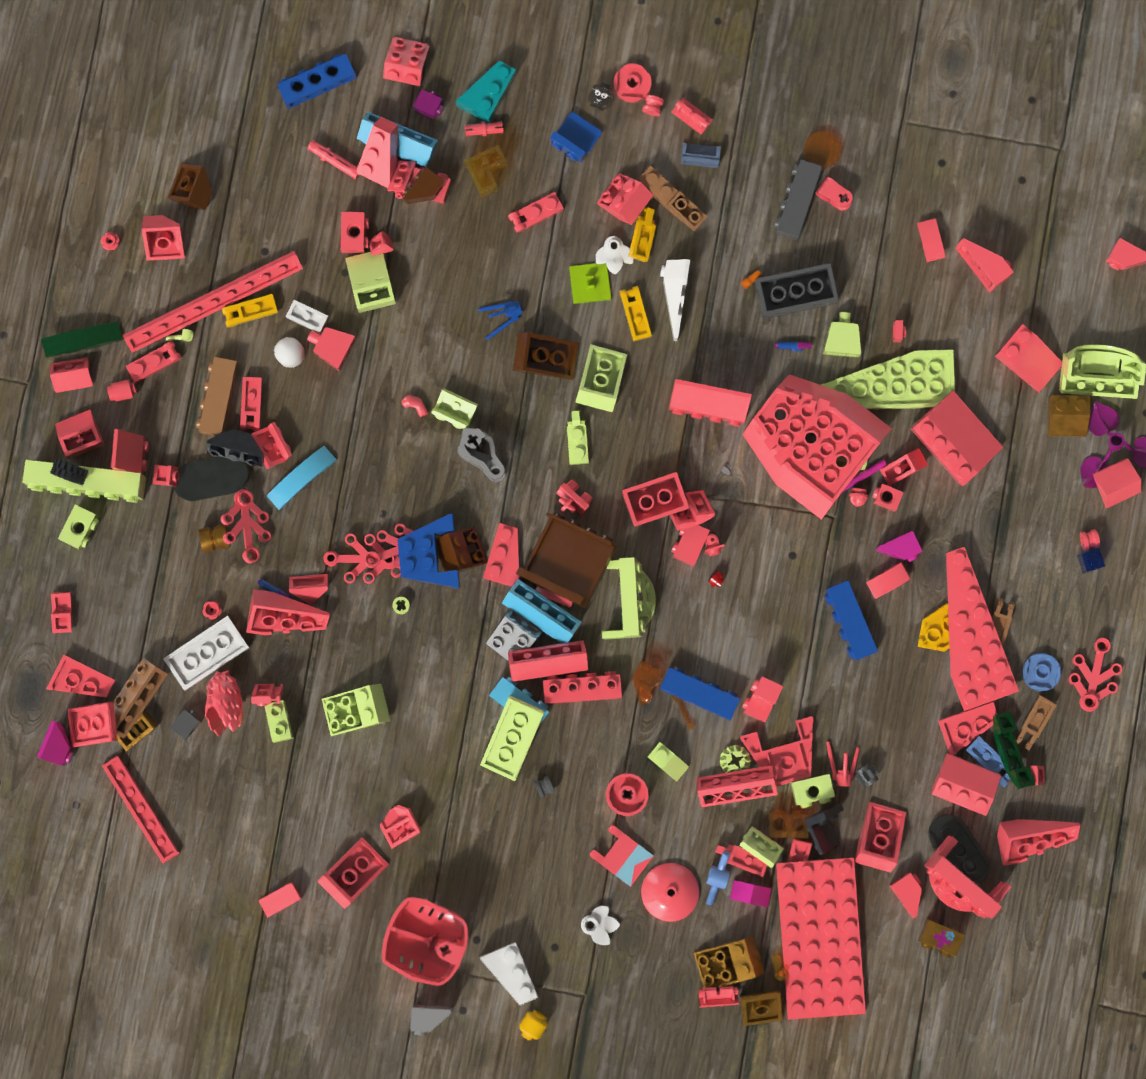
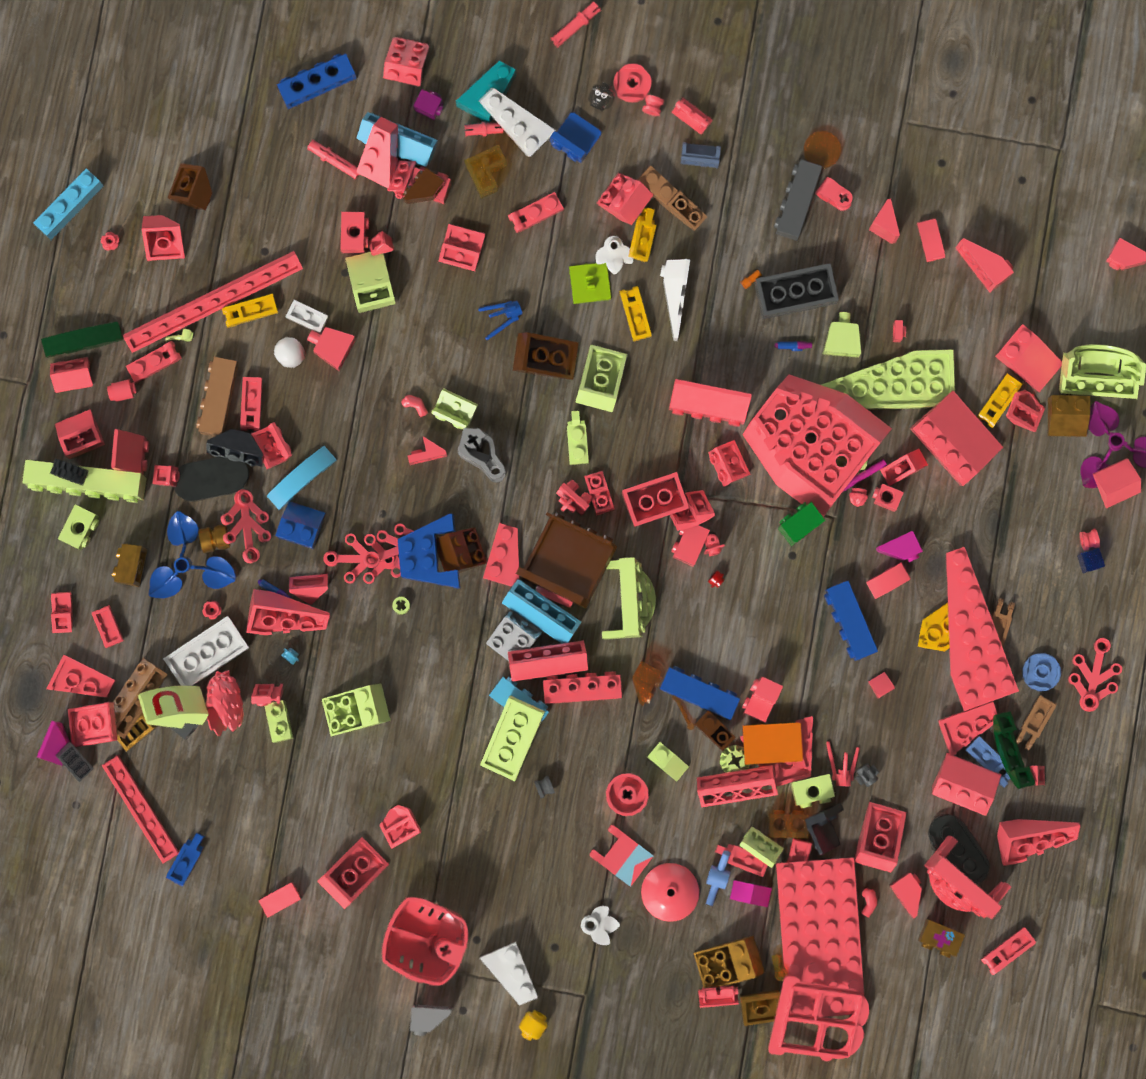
none -> medium azure brick [33,168,103,240]
none -> tile [55,742,94,782]
none -> coral plate [91,605,124,648]
none -> pearl gold slope [112,544,148,587]
none -> yellowish green slope [138,686,209,728]
none -> blue plant [149,511,236,598]
none -> blue hinge [166,833,205,887]
none -> blue slope [275,501,326,549]
none -> medium azure plate [281,648,299,665]
none -> coral slope [408,437,447,465]
none -> coral slope [439,224,486,271]
none -> white wing [479,88,556,157]
none -> coral pin [550,2,601,48]
none -> coral slope [584,471,615,516]
none -> reddish brown slope [694,710,736,751]
none -> coral bracket [708,440,750,487]
none -> orange tile [742,723,803,765]
none -> coral window [768,976,869,1061]
none -> green brick [778,502,825,547]
none -> coral arm [861,888,878,918]
none -> coral slope [868,672,895,698]
none -> coral slope [869,199,900,244]
none -> yellow plate [977,374,1023,428]
none -> coral plate [981,927,1036,975]
none -> coral slope [1006,390,1045,432]

